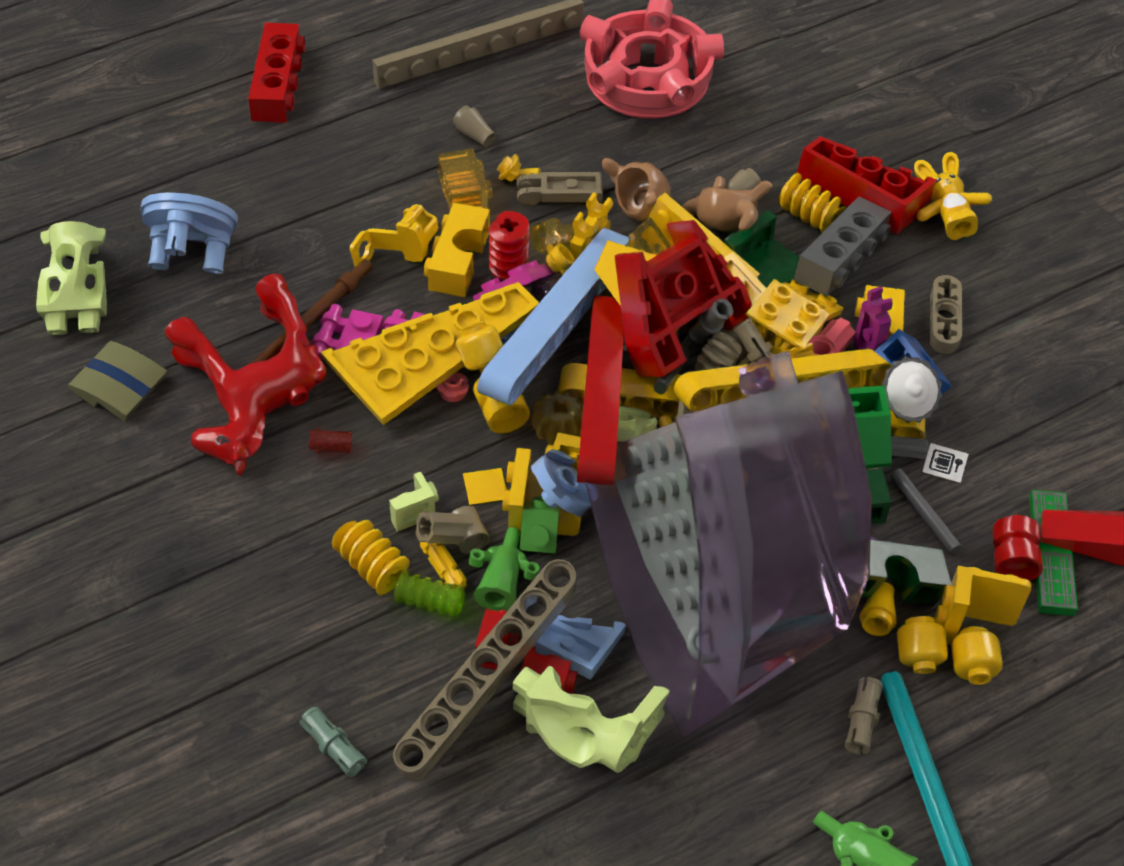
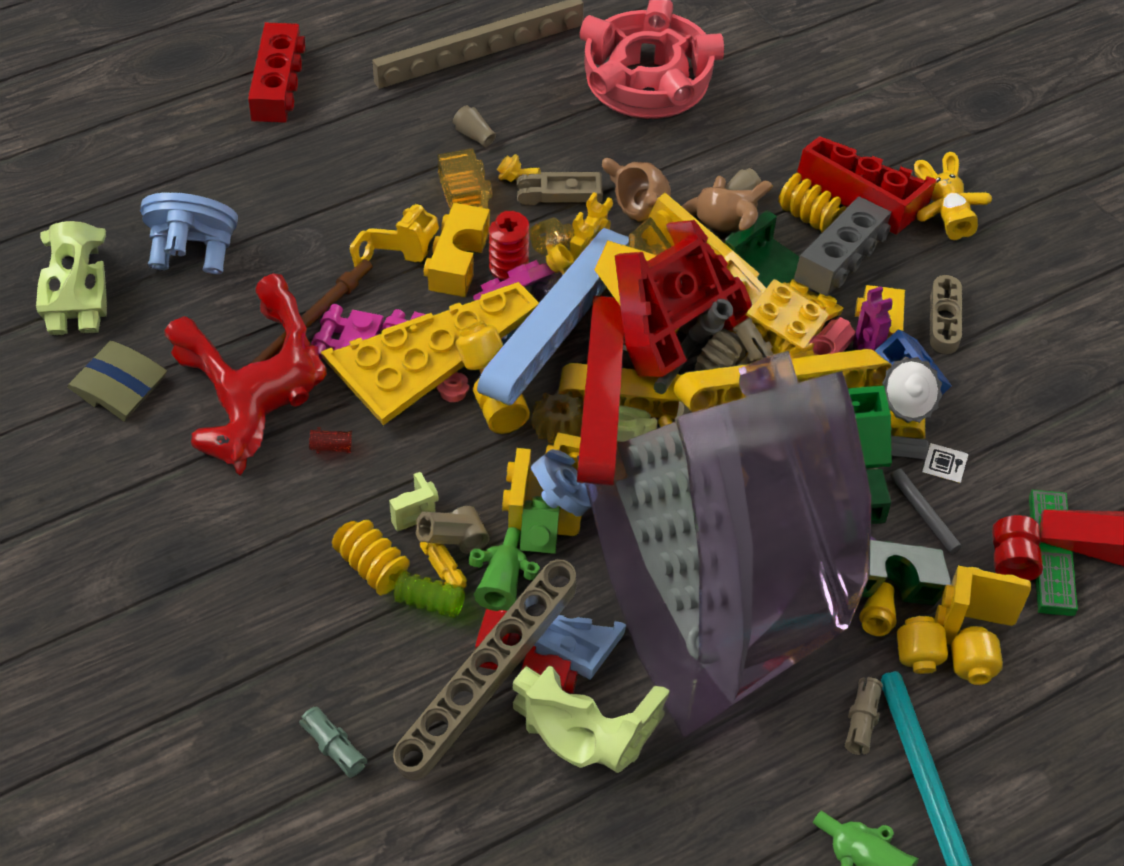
yellow sticker [463,468,506,505] -> none

